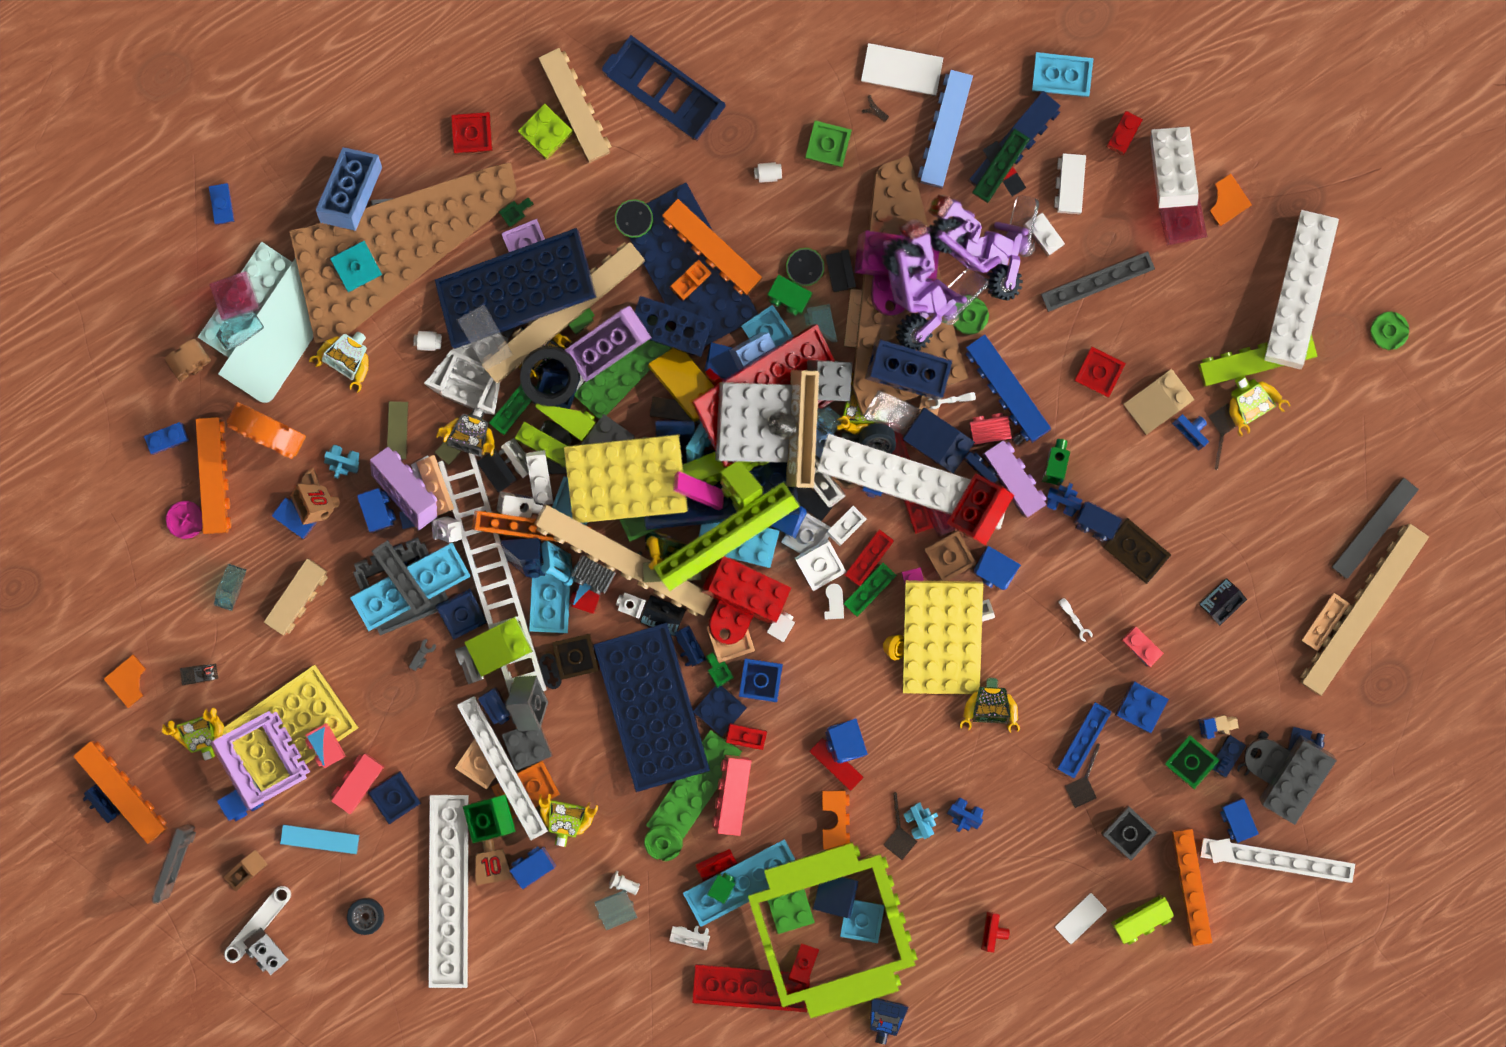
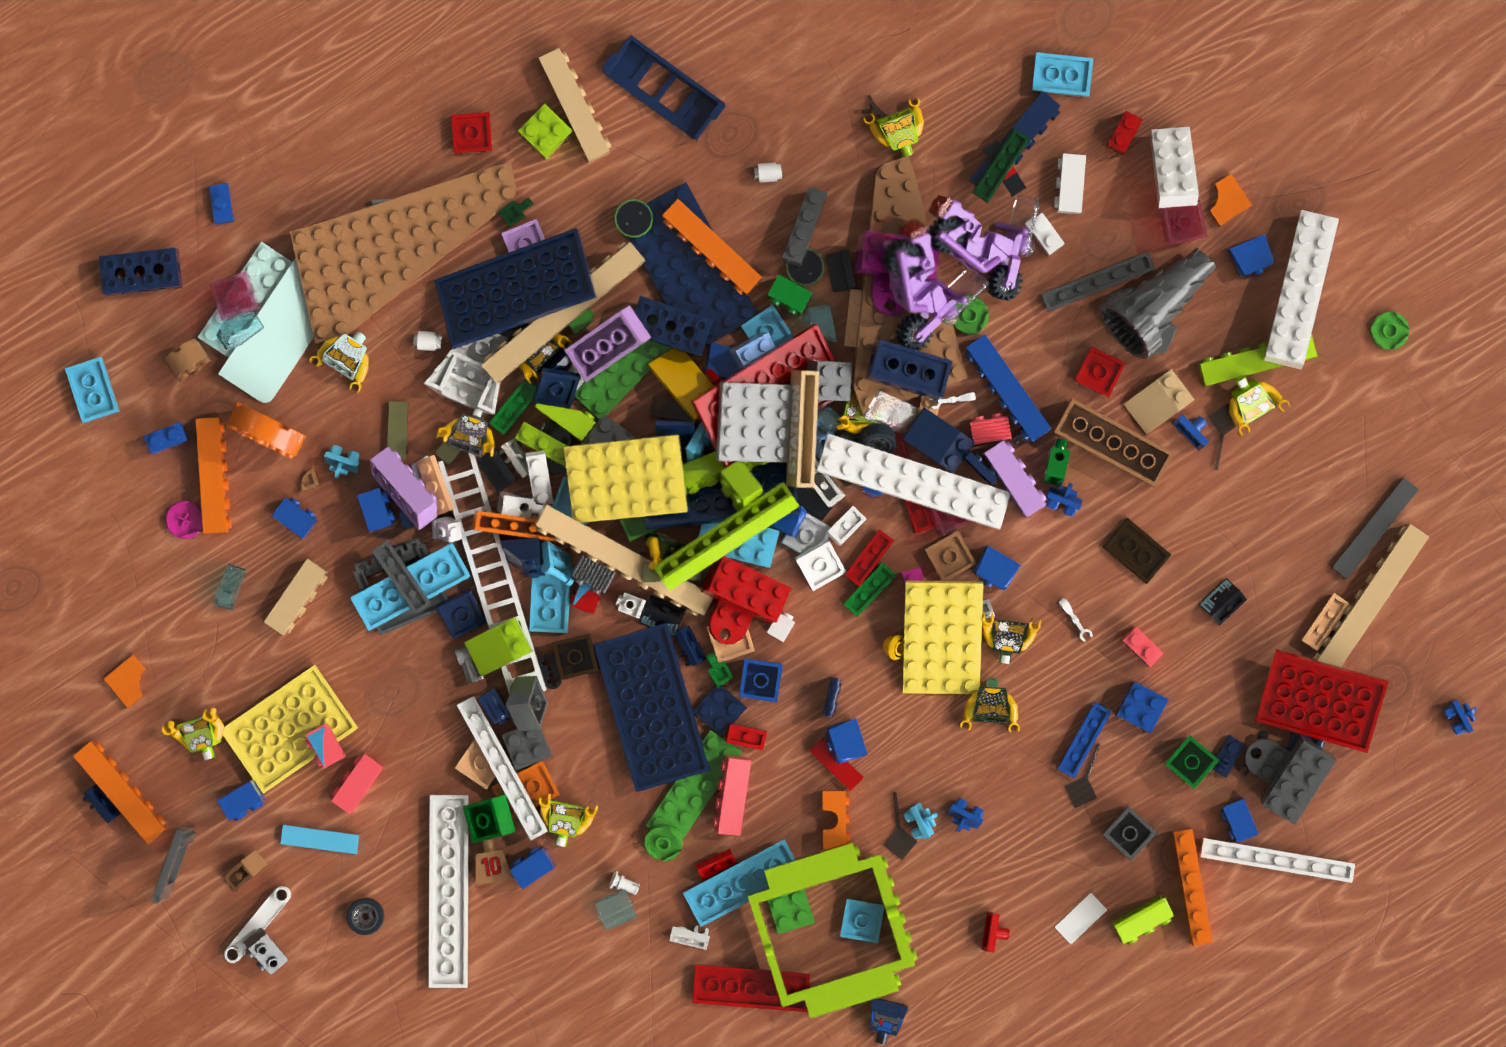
clear smoke leg [180,664,218,686] -> none
lavender hinge [210,711,310,810] -> none
medium nougat torso [290,484,340,525] -> none
medium blue brick [316,147,382,231] -> none
teal plate [330,241,382,292] -> none
dark blue tile [368,771,421,824] -> none
dark grey plate [409,639,437,671] -> none
clear piece [457,305,513,370] -> none
black tyre [520,346,578,406] -> none
orange slope [669,260,712,302] -> none
dark pink tile [673,471,724,510] -> none
green brick [707,872,737,904] -> none
clear smoke head [767,411,797,439] -> none
red plate [788,943,819,986] -> none
bright green plate [805,121,852,168] -> none
dark blue tile [813,877,858,918] -> none
white leg [824,584,844,619] -> none
white tile [861,43,943,96] -> none
light blue brick [918,70,973,188] -> none
red slope [947,473,1014,546] -> none
dark blue brick [1073,501,1122,542] -> none
hips [1198,715,1239,739] -> none
white sticker [1209,838,1234,863] -> none
none -> medium azure plate [65,357,120,423]
none -> dark blue brick [99,248,183,296]
none -> dark grey brick [782,187,827,269]
none -> dark blue plate [823,677,842,717]
none -> torso [864,98,924,157]
none -> torso [982,612,1041,664]
none -> medium nougat brick [1053,398,1174,488]
none -> dark grey cone [1099,248,1216,359]
none -> blue torso [1227,234,1275,277]
none -> red plate [1255,649,1389,753]
none -> blue hips [1443,699,1477,735]

